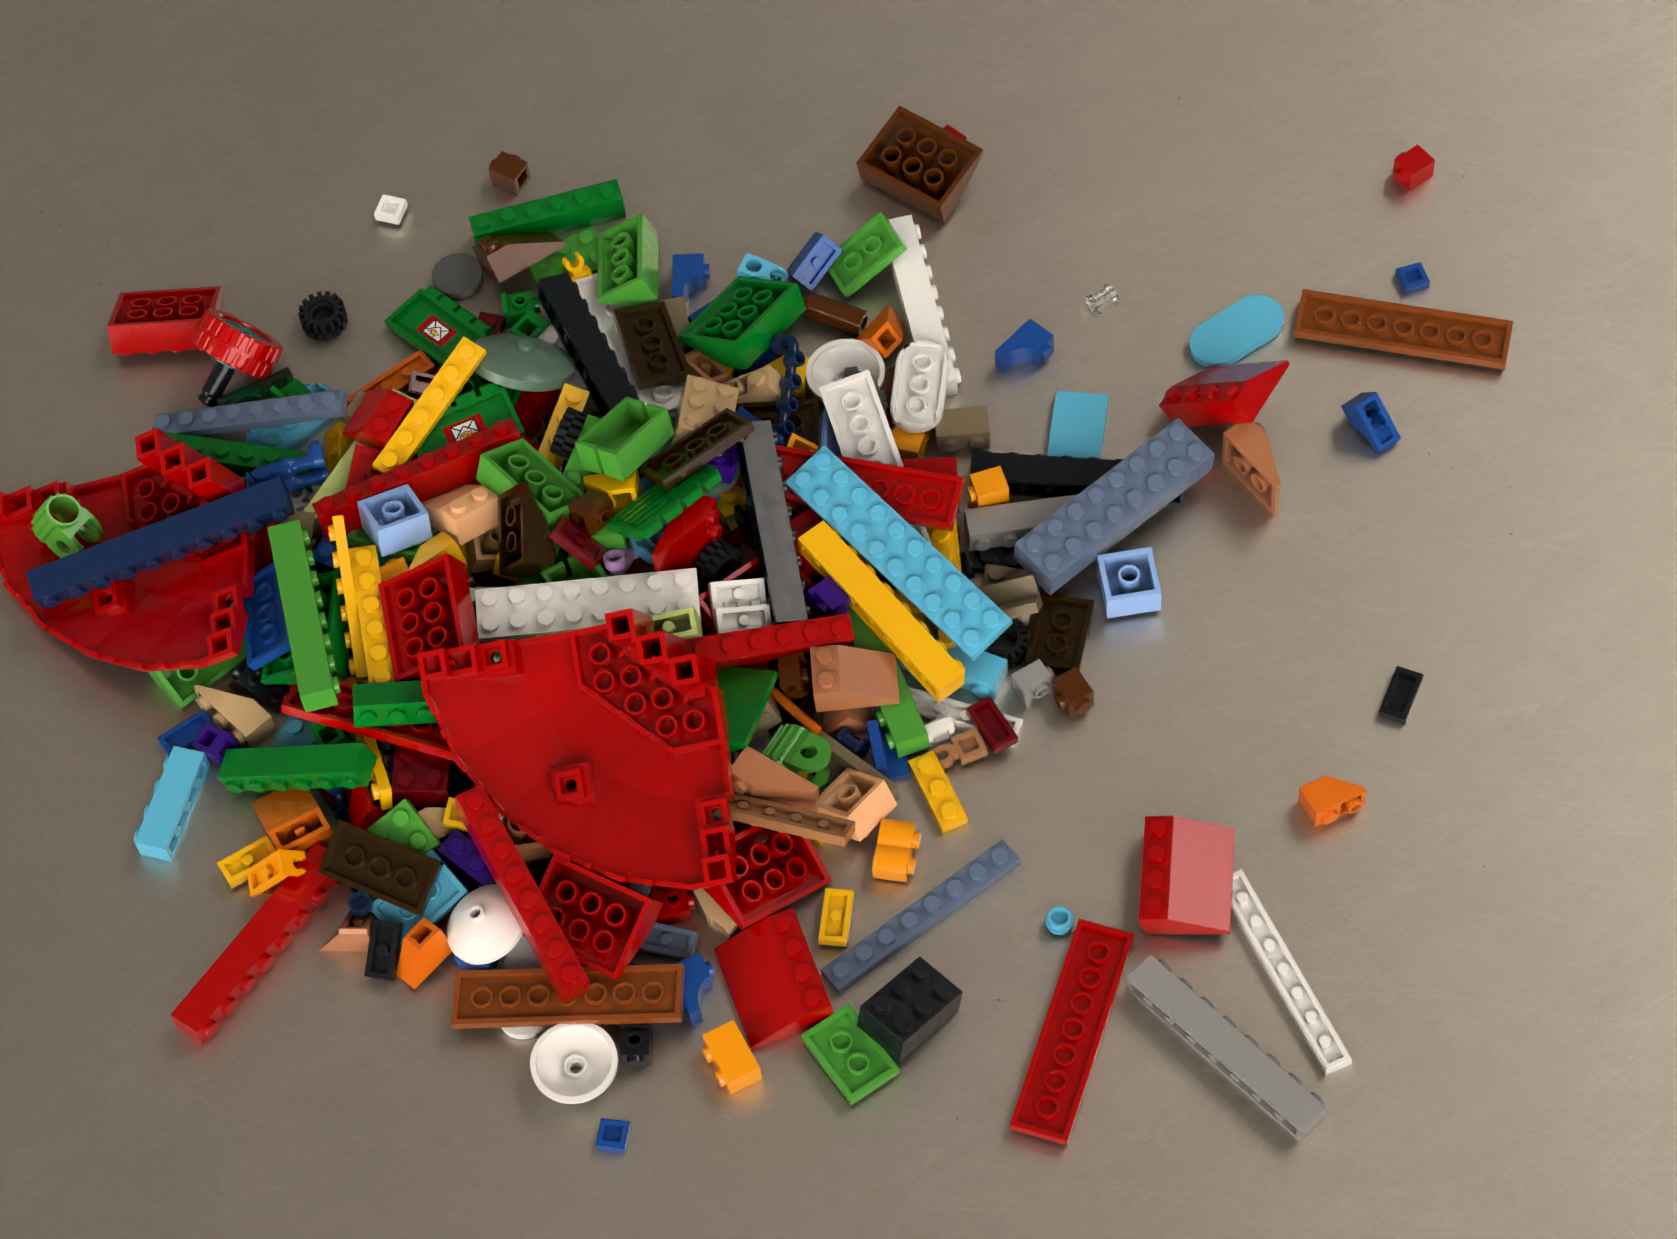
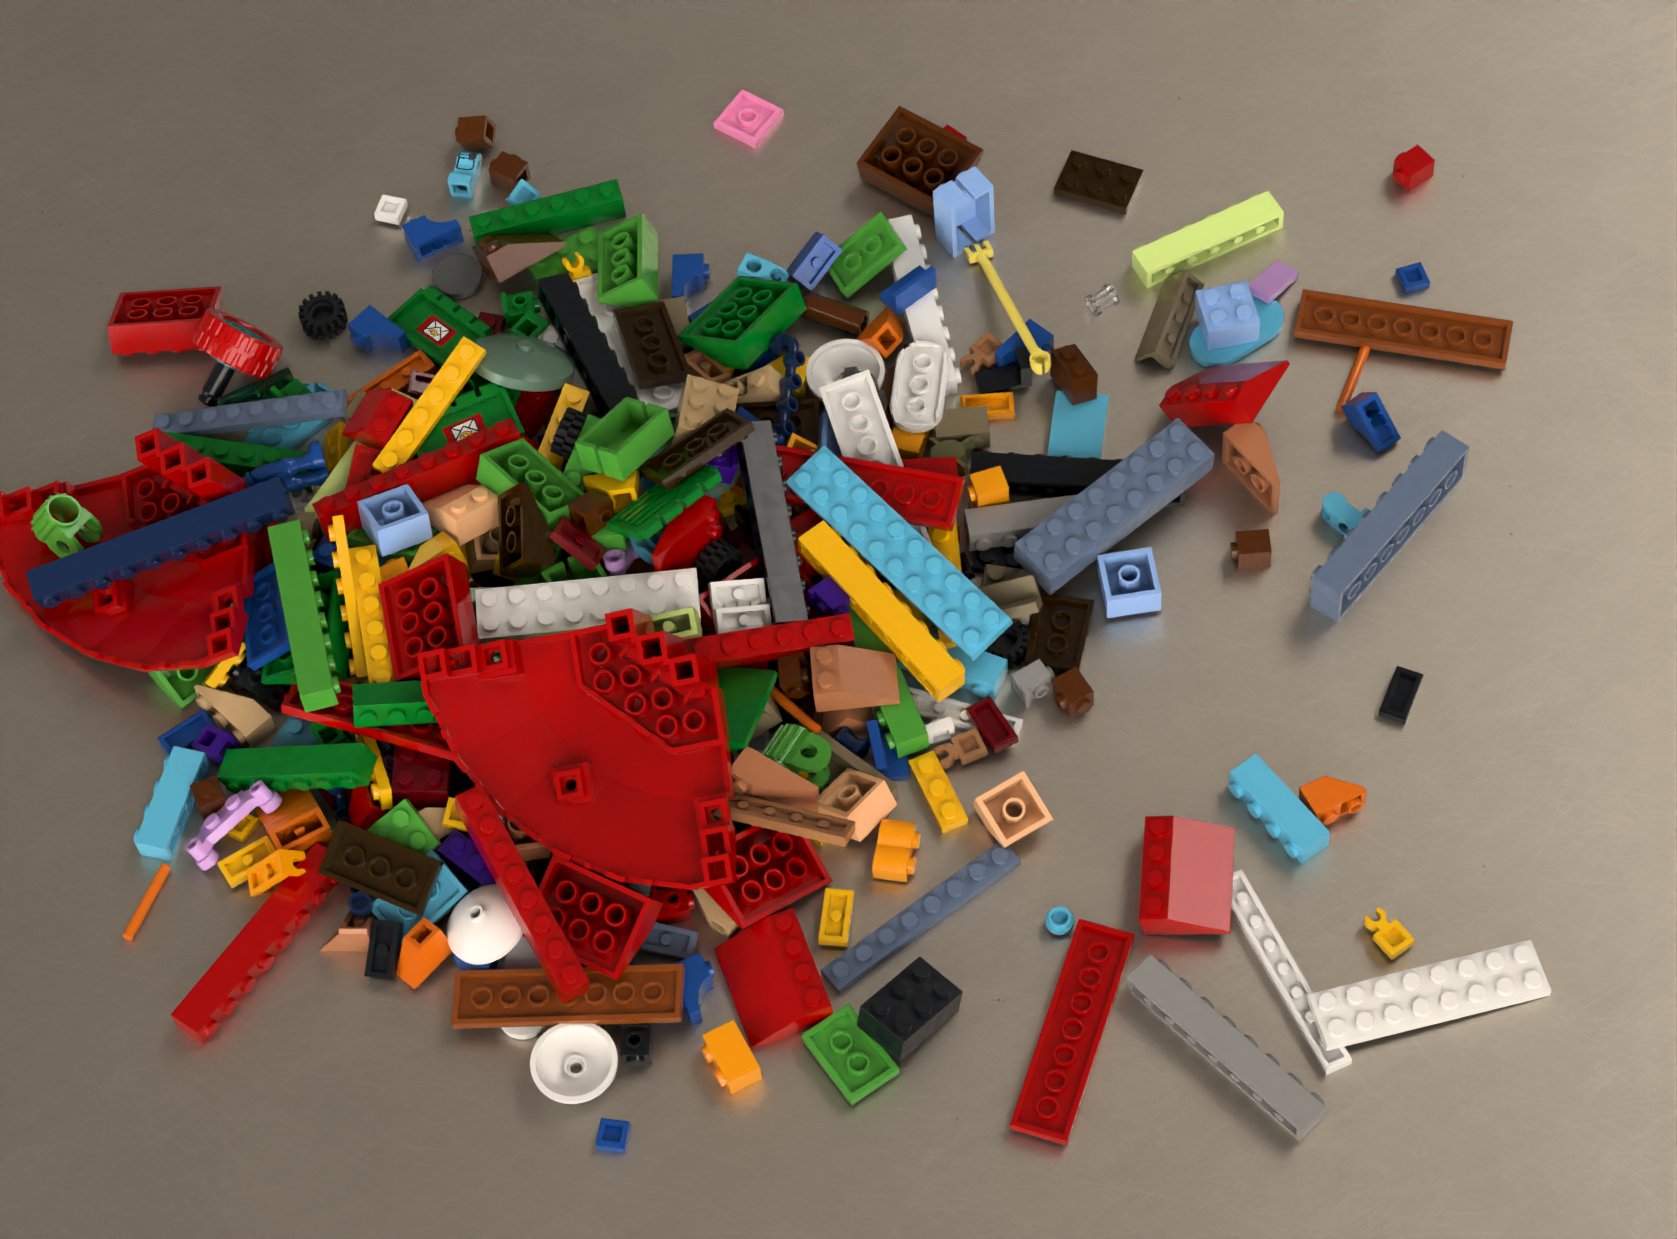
none -> orange bar [122,863,172,941]
none -> lavender plate [185,780,282,871]
none -> reddish brown brick [189,775,226,821]
none -> yellow plate [202,642,246,689]
none -> yellow tile [226,813,261,844]
none -> blue arch [347,305,410,353]
none -> blue arch [402,215,464,262]
none -> medium azure leg [447,151,482,199]
none -> reddish brown brick [455,115,497,150]
none -> medium azure plate [506,179,542,206]
none -> bright pink tile [714,89,784,148]
none -> blue panel [880,265,937,315]
none -> olive piece [929,436,975,477]
none -> light blue piece [933,166,995,258]
none -> medium nougat plate [960,332,1003,376]
none -> light orange tile [960,392,1015,420]
none -> light yellow hinge [963,240,1051,375]
none -> light nougat slope [973,771,1053,848]
none -> black bracket [975,347,1034,394]
none -> reddish brown brick [1050,344,1098,405]
none -> dark brown plate [1054,150,1144,214]
none -> yellowish green brick [1132,191,1284,288]
none -> dark tan panel [1135,270,1204,369]
none -> light blue brick [1195,280,1260,351]
none -> medium azure brick [1228,753,1330,865]
none -> reddish brown brick [1230,529,1272,569]
none -> lavender tile [1249,260,1299,304]
none -> white plate [1307,940,1552,1051]
none -> sand blue brick [1309,430,1469,623]
none -> medium azure leg [1321,492,1369,536]
none -> orange bar [1336,345,1370,413]
none -> yellow plate [1364,907,1415,960]

